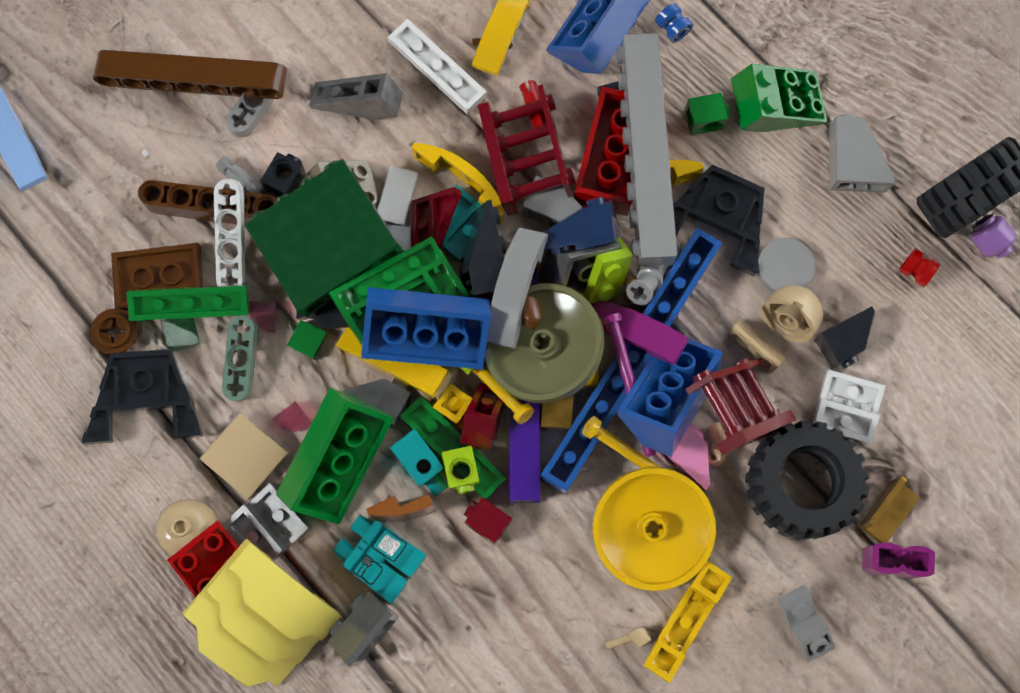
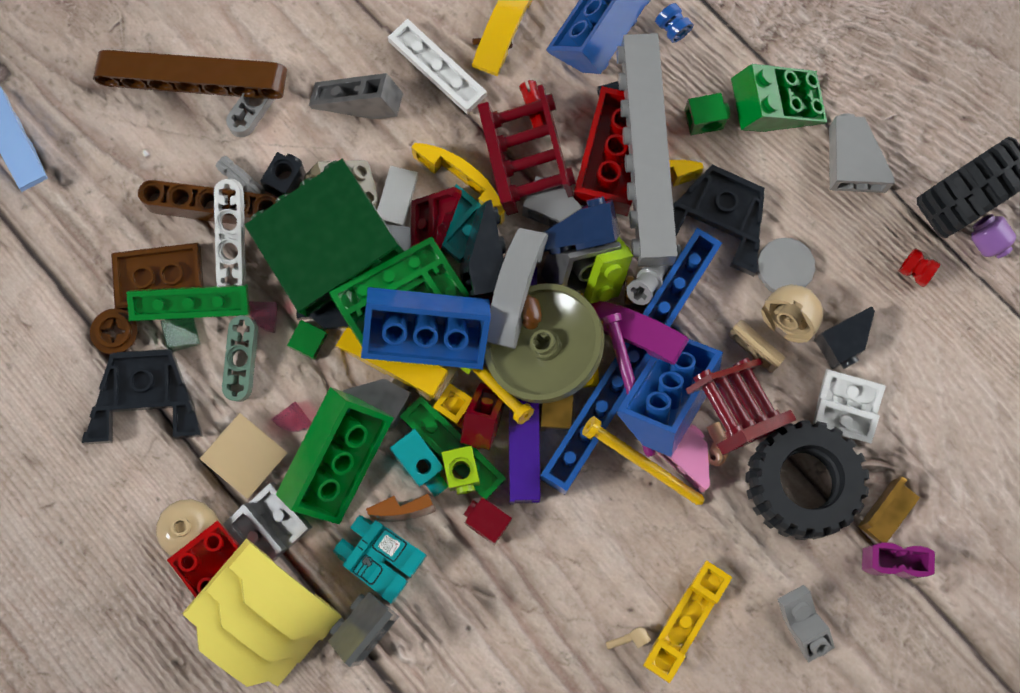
yellow dish [592,467,716,591] -> none

